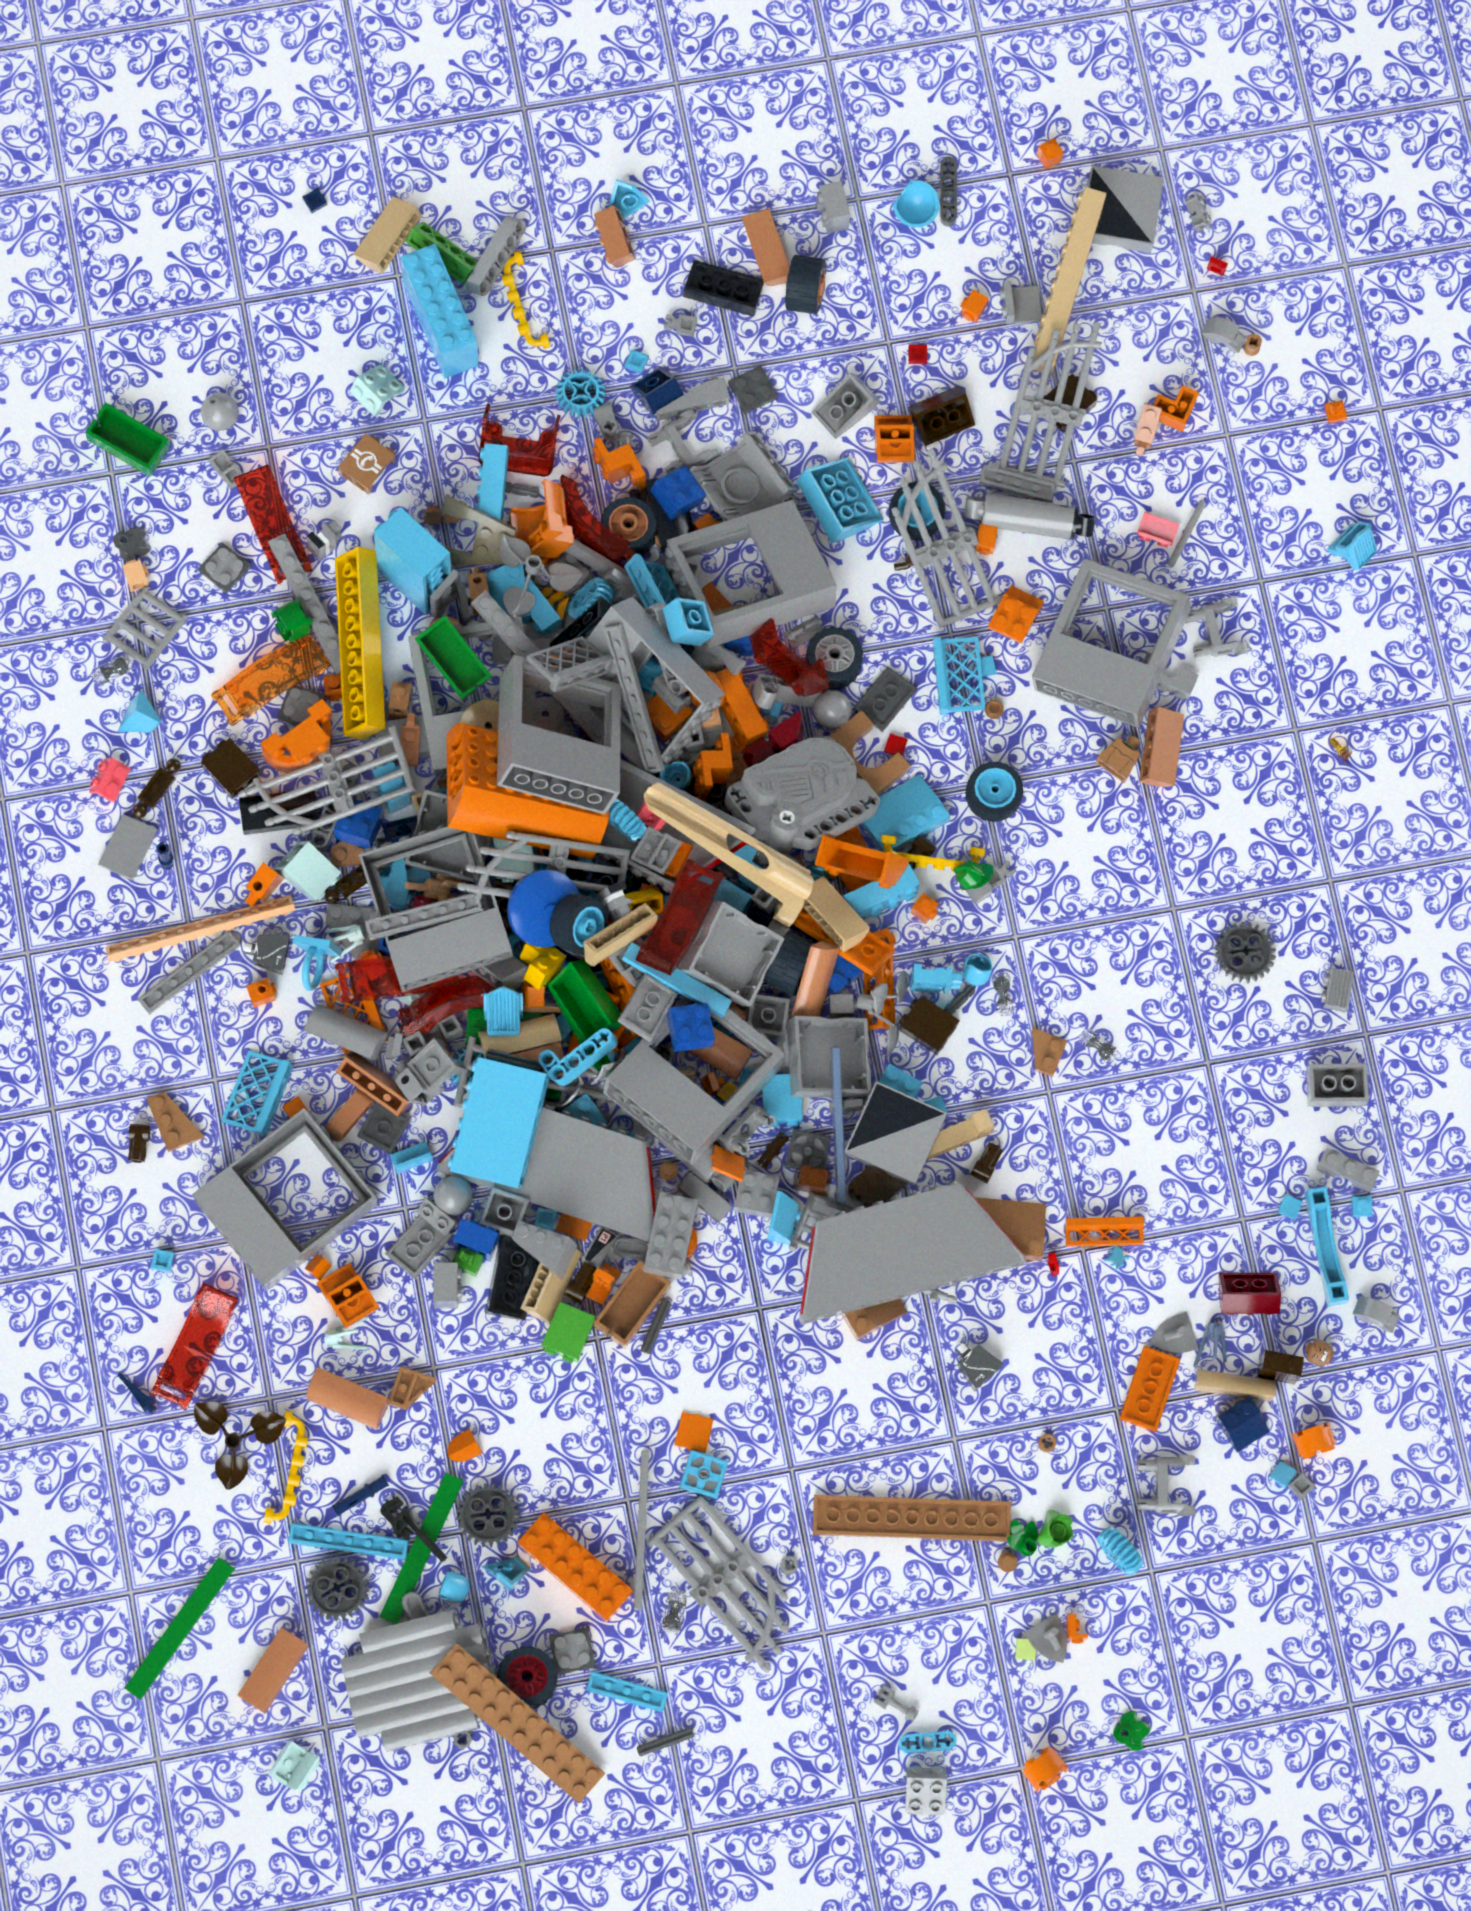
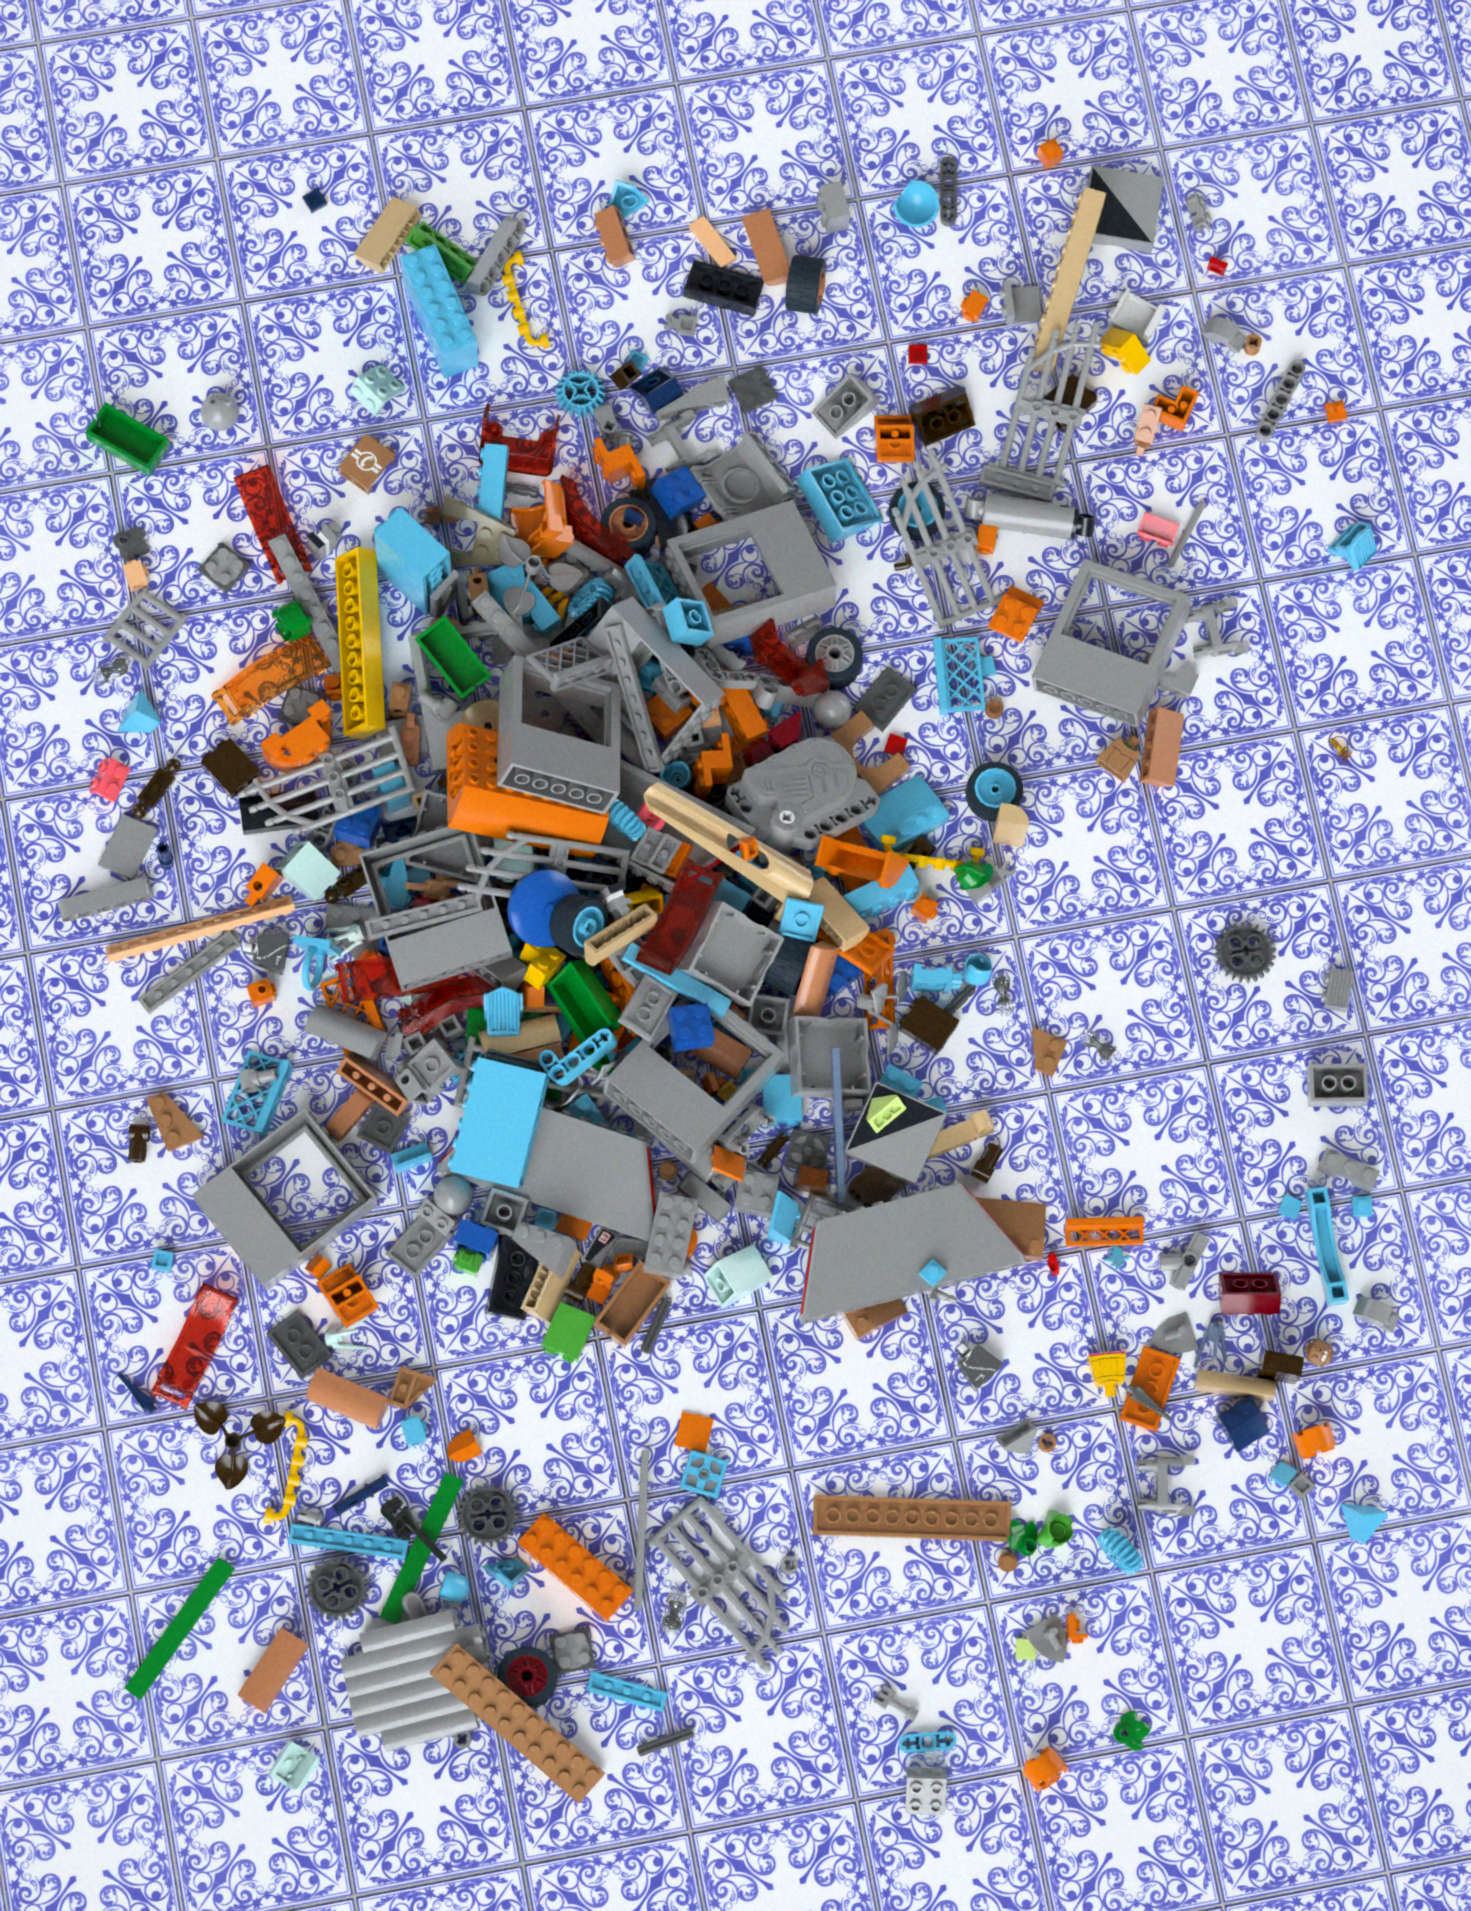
light grey slope [208,449,246,489] -> none
orange tile [282,1096,309,1118] -> none
light grey brick [433,1262,462,1309] -> none
light grey brick [829,994,857,1018] -> none
none -> light grey beam [57,877,154,922]
none -> light grey pin [239,1068,278,1093]
none -> dark grey tile [266,1310,333,1380]
none -> light grey pin [297,1508,324,1527]
none -> medium azure brick [400,1415,428,1448]
none -> light grey pin [418,691,458,723]
none -> dark brown brick [609,360,642,391]
none -> orange plate [613,1253,635,1272]
none -> dark blue tile [624,507,644,528]
none -> light nougat tile [689,216,736,268]
none -> light grey beam [693,648,759,689]
none -> light aqua slope [703,1244,773,1309]
none -> orange slope [739,837,758,861]
none -> medium azure tile [777,897,824,942]
none -> yellowish green slope [866,1095,906,1133]
none -> medium azure plate [919,1259,947,1287]
none -> tan brick [992,803,1029,847]
none -> light grey slope [995,1418,1038,1454]
none -> yellow torso [1087,1350,1126,1397]
none -> yellow brick [1099,327,1151,375]
none -> white panel [1108,287,1167,344]
none -> dark grey piece [1125,1384,1171,1421]
none -> light grey piece [1160,1232,1210,1291]
none -> light grey beam [1255,359,1306,443]
none -> medium azure slope [1340,1503,1388,1544]

